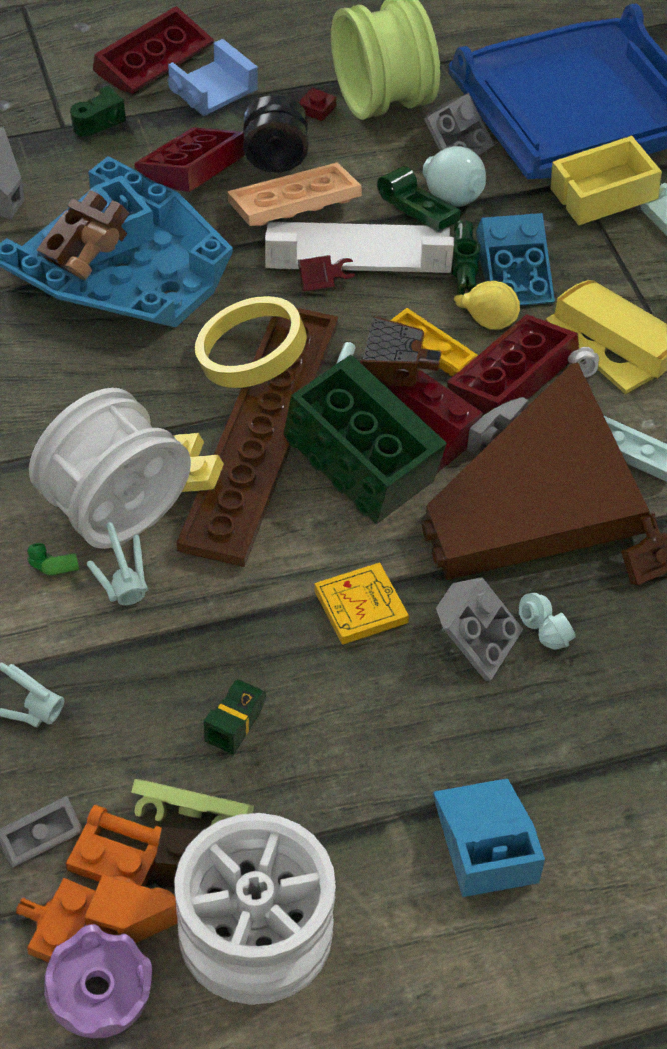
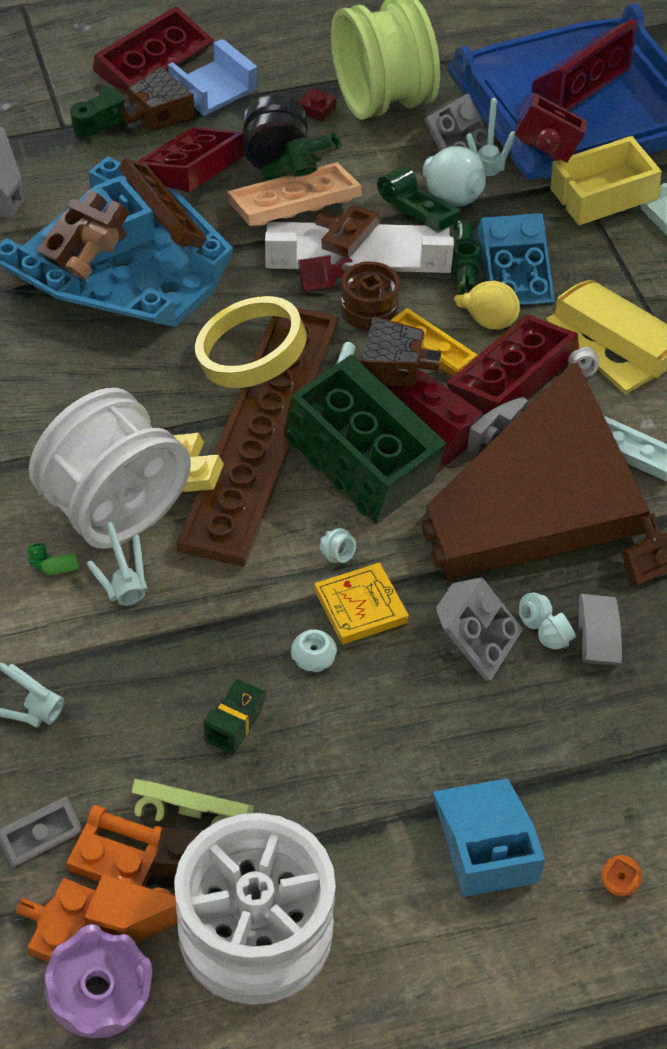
none -> reddish brown plate [119,158,207,249]
none -> torso [121,67,194,130]
none -> dark green pin [262,132,342,181]
none -> light aqua plate [291,629,337,672]
none -> reddish brown plate [315,205,379,258]
none -> light aqua plate [320,528,356,563]
none -> reddish brown wheel [341,261,400,330]
none -> light aqua plant [467,98,516,176]
none -> dark red slope [514,93,588,163]
none -> dark red slope [531,19,638,111]
none -> light grey slope [578,594,622,666]
none -> orange tile [601,855,642,897]

